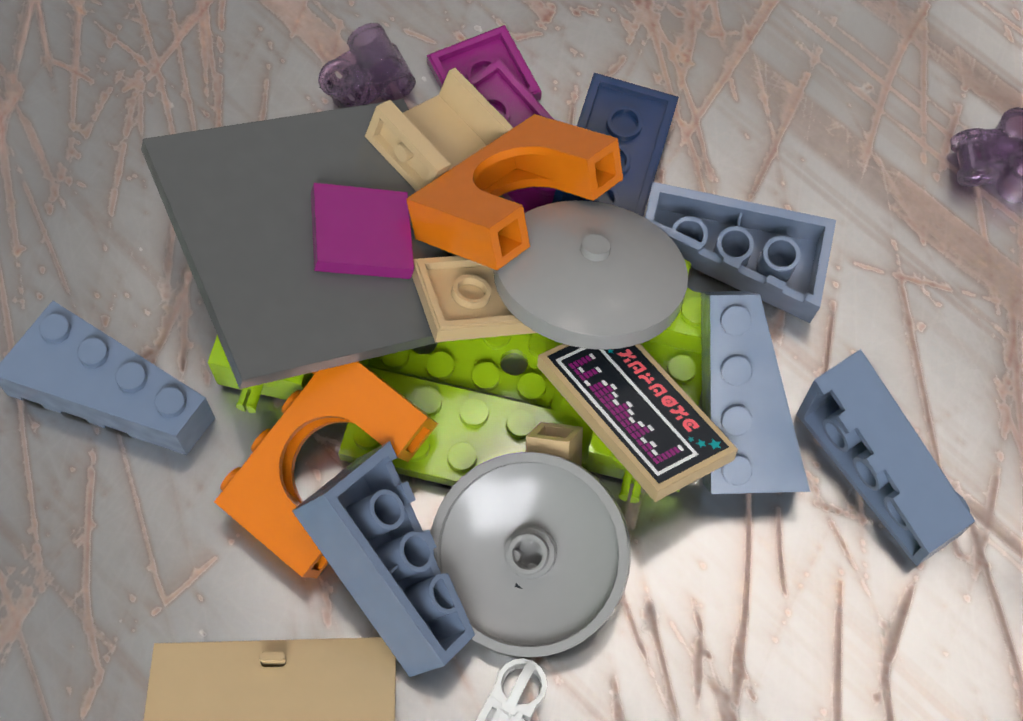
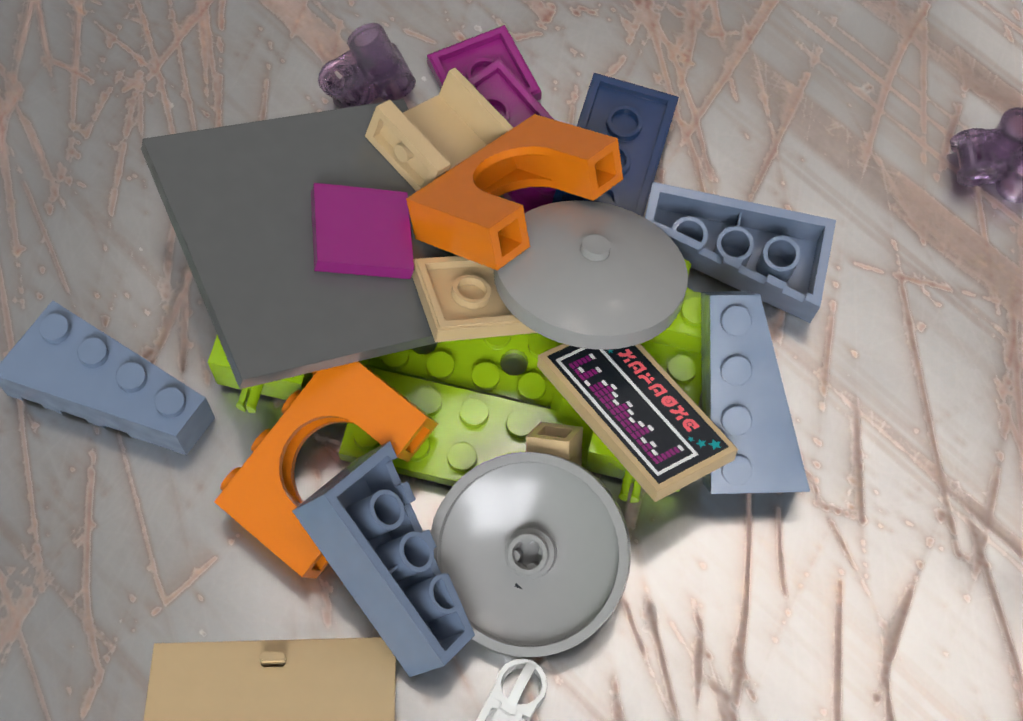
sand blue wedge [796,349,975,567] -> none

